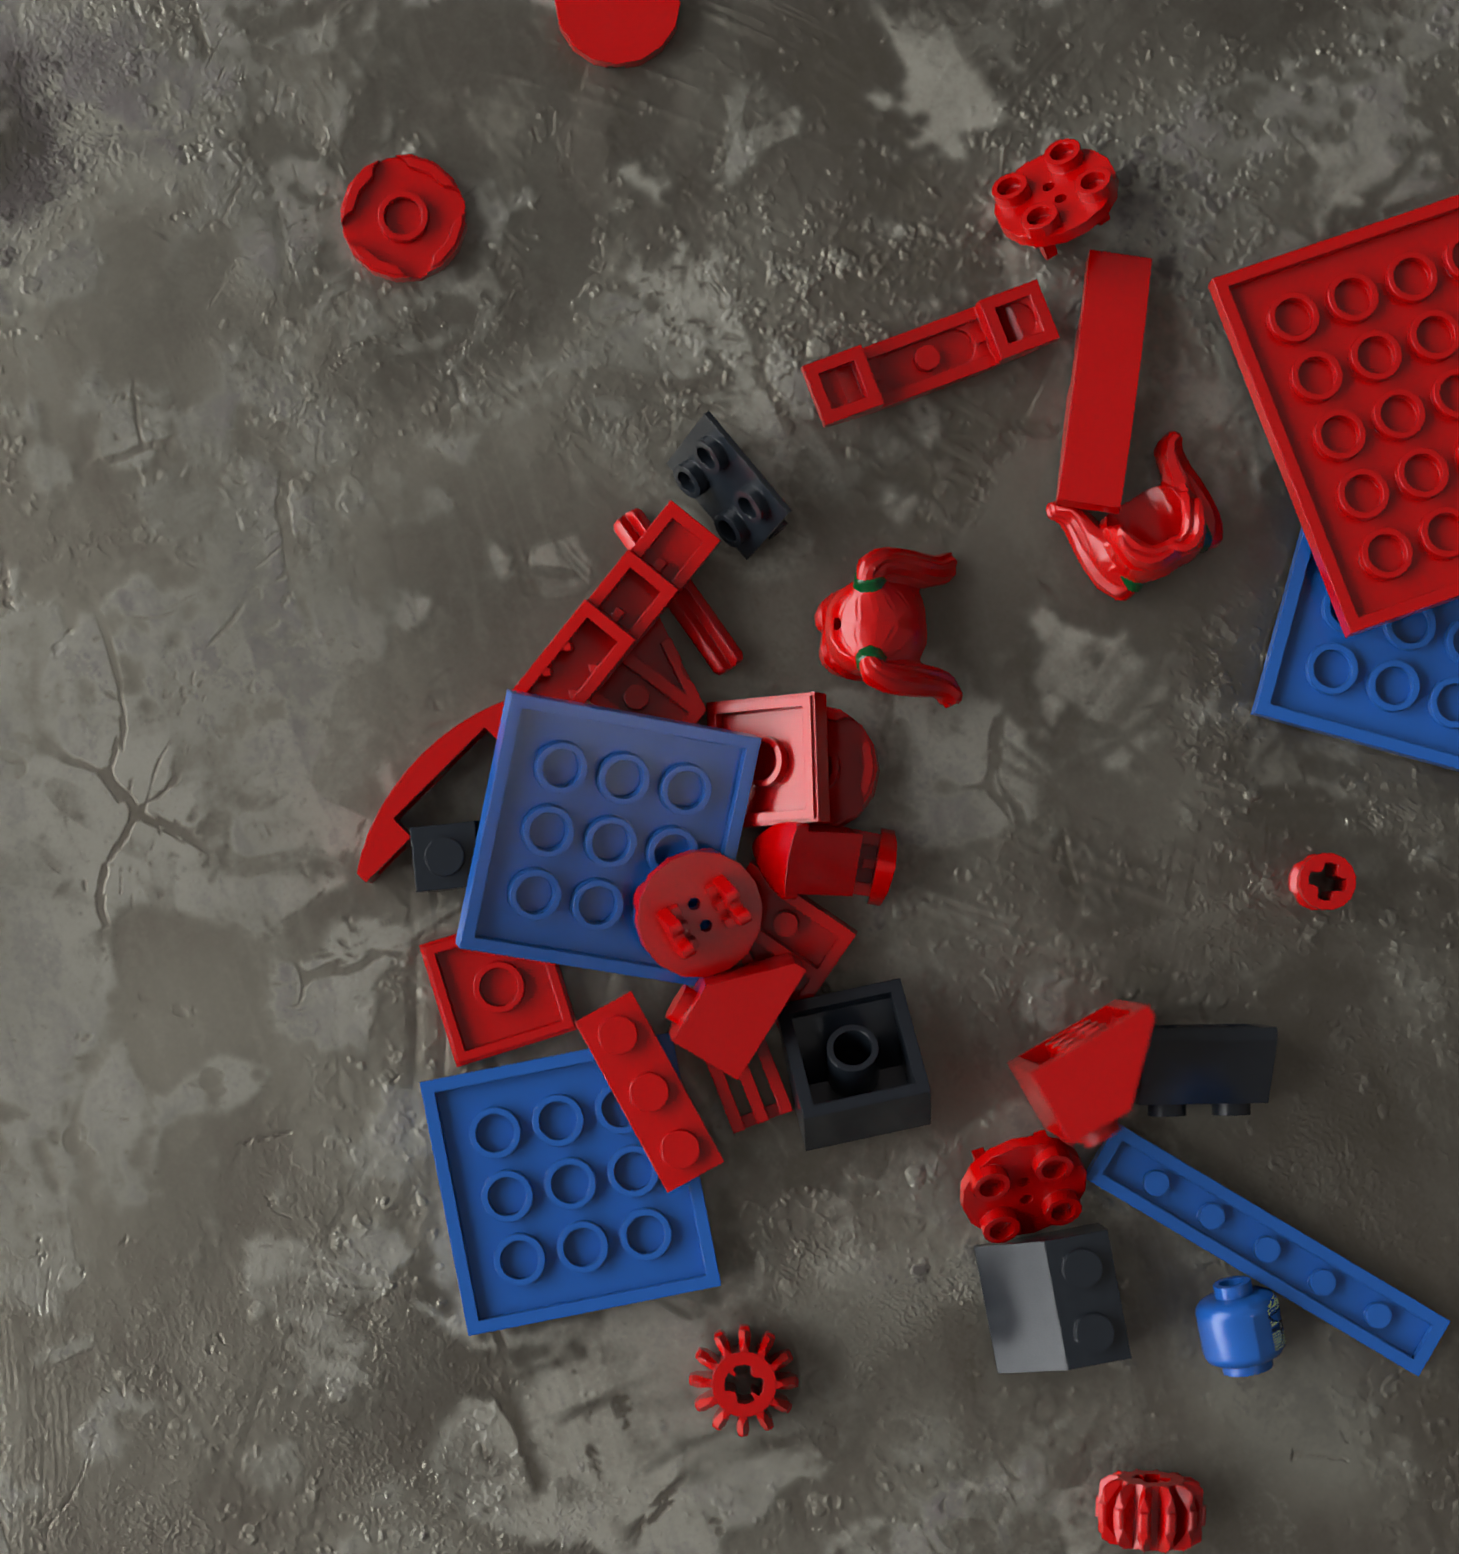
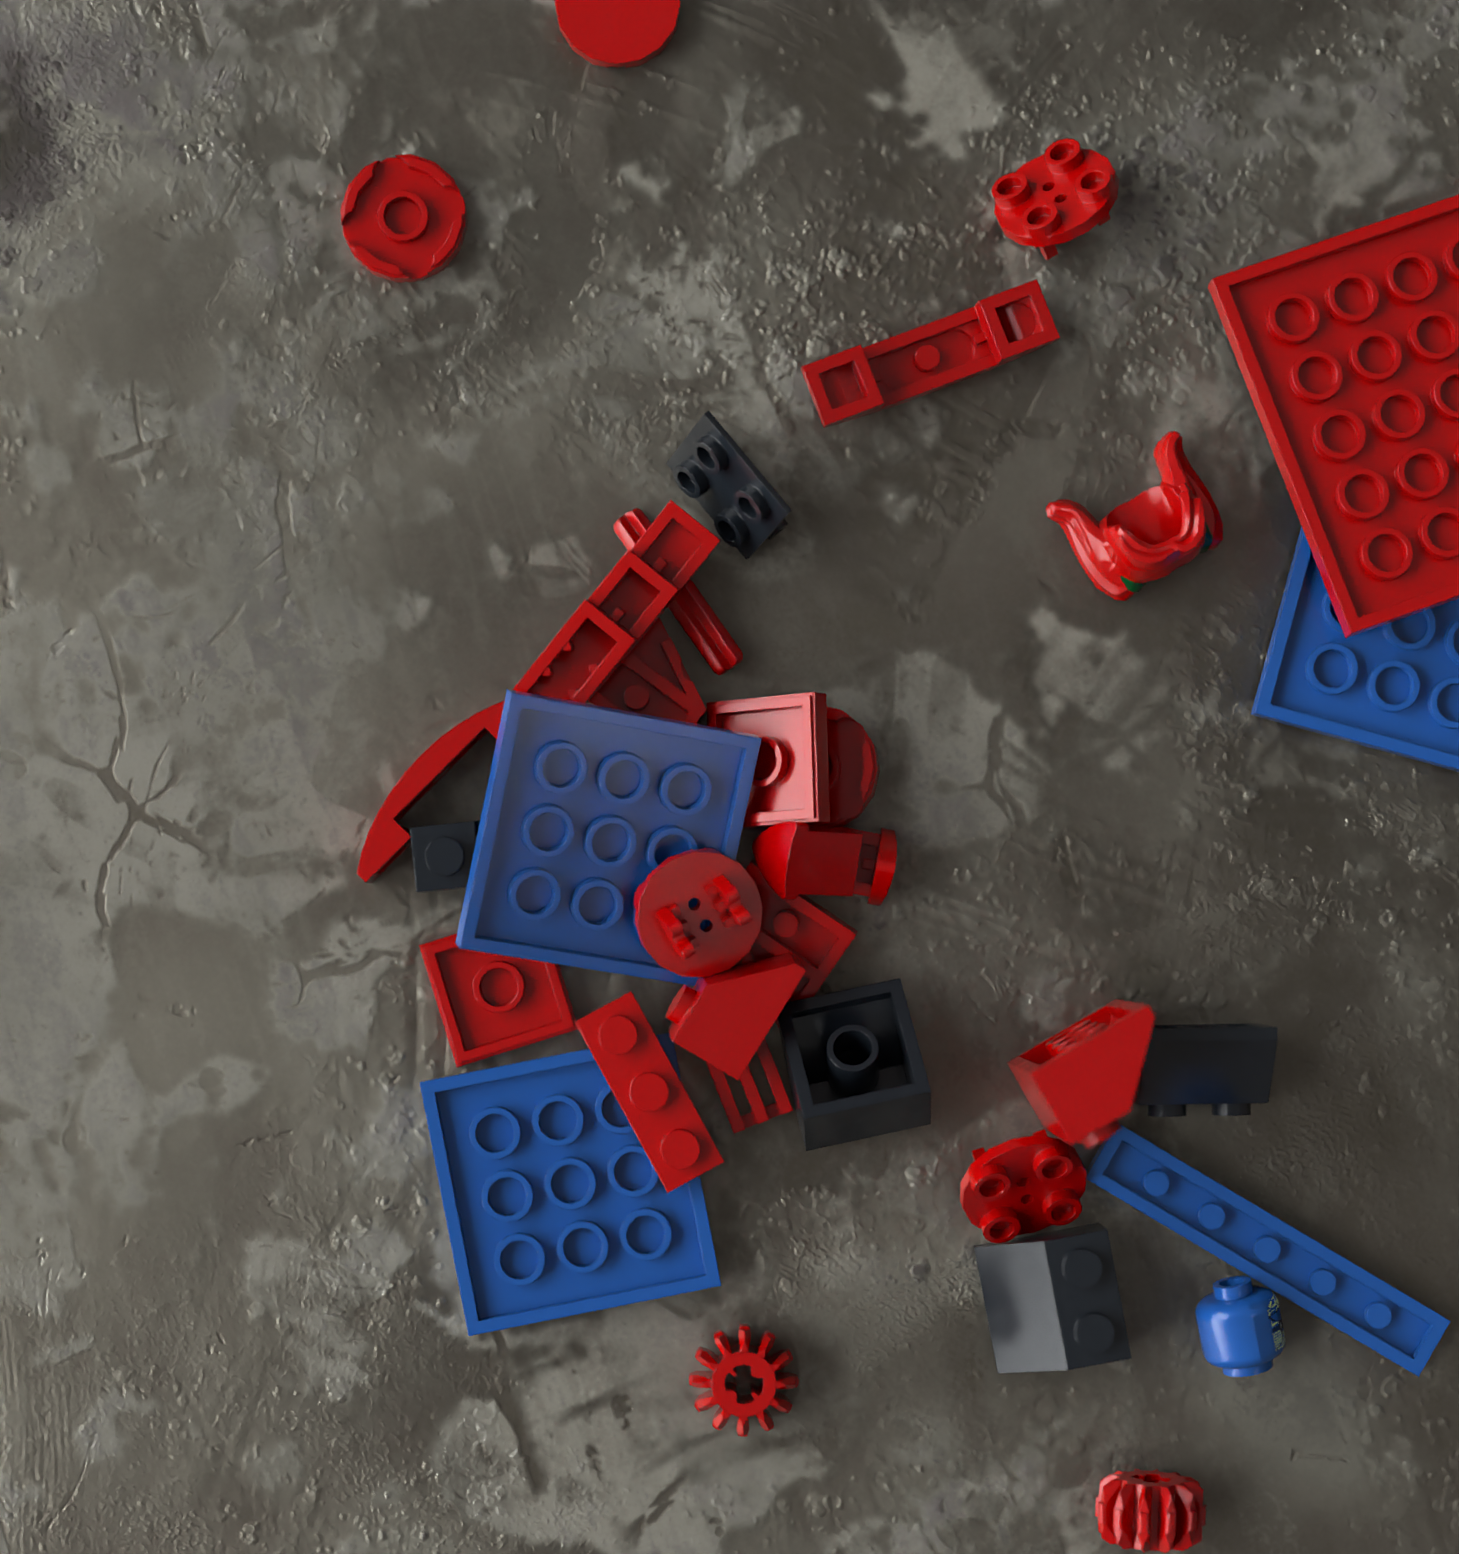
red hair [814,546,963,708] -> none
red slope [1055,249,1152,514] -> none
red bush [1288,853,1356,910] -> none

